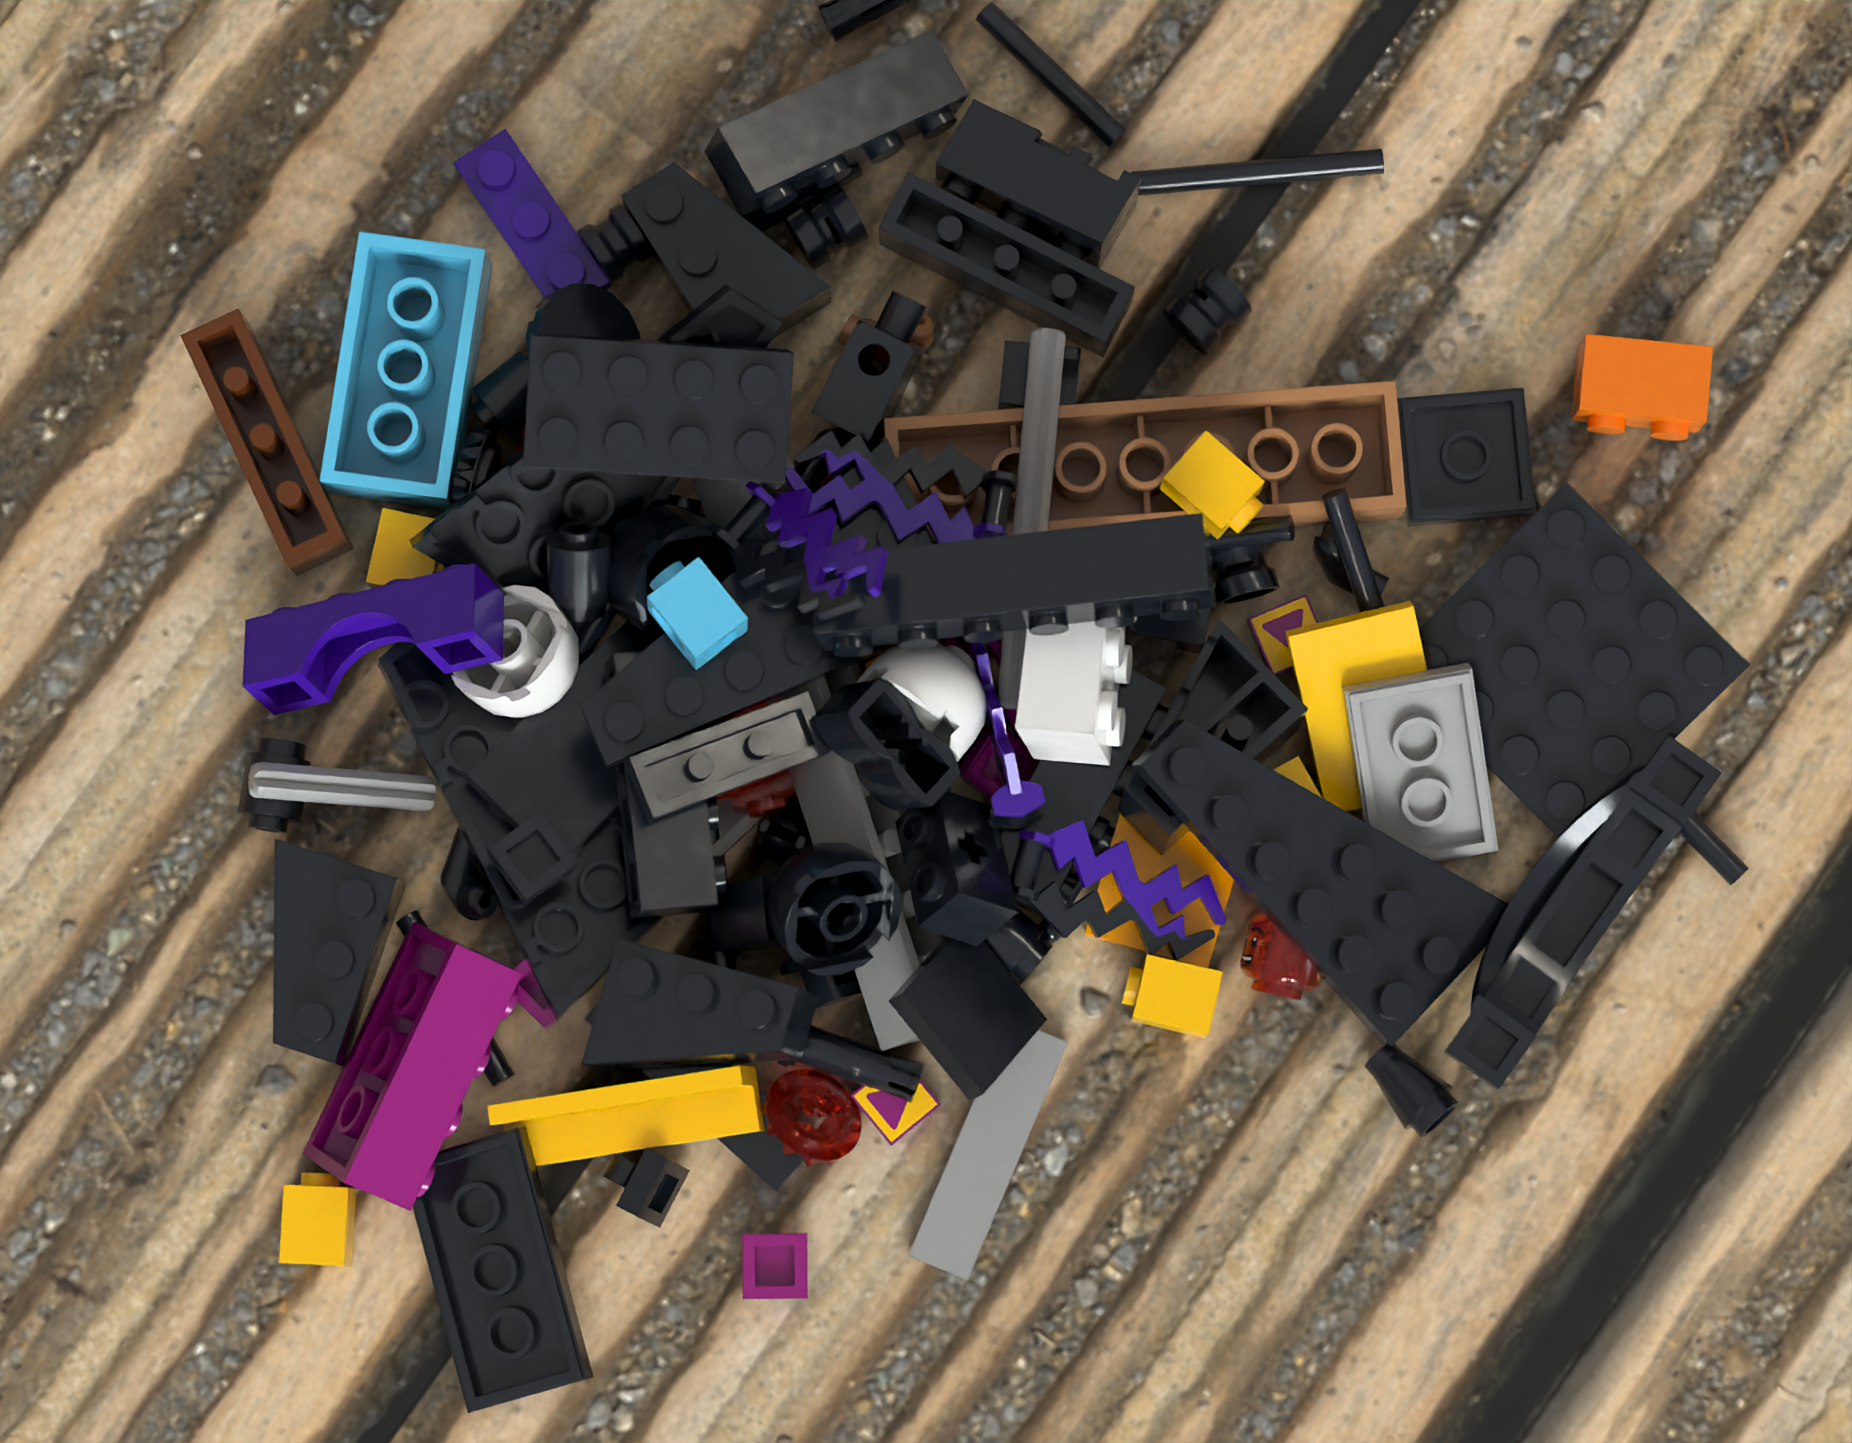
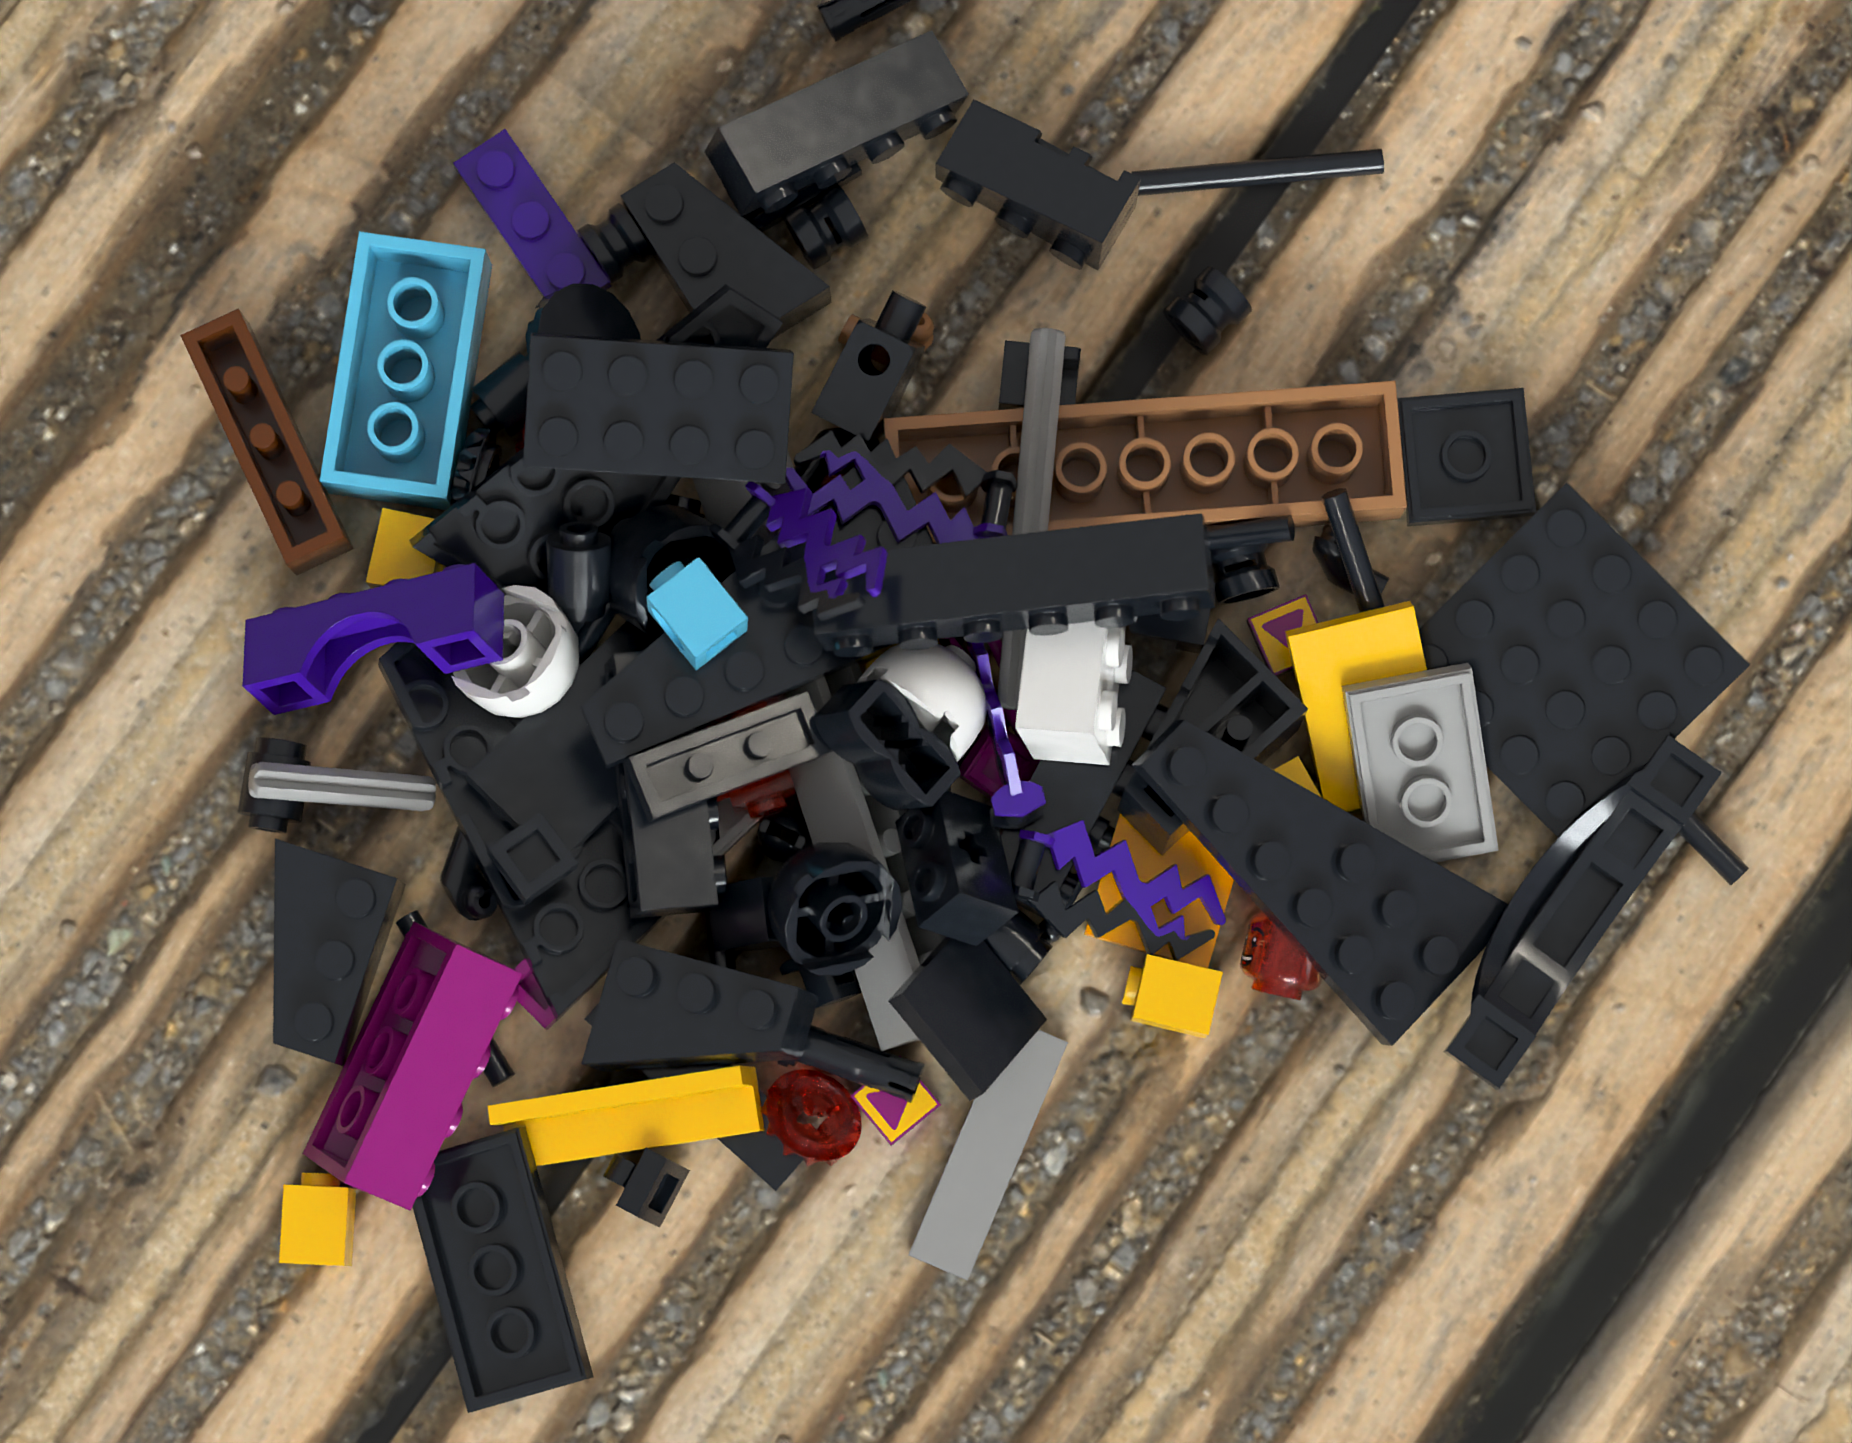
magenta plate [742,1233,808,1299] -> none
black brick [878,172,1135,357] -> none
black bar [976,2,1127,149] -> none
yellow brick [1160,431,1265,539] -> none
black cone [1364,1044,1459,1138] -> none
orange brick [1571,334,1713,441] -> none

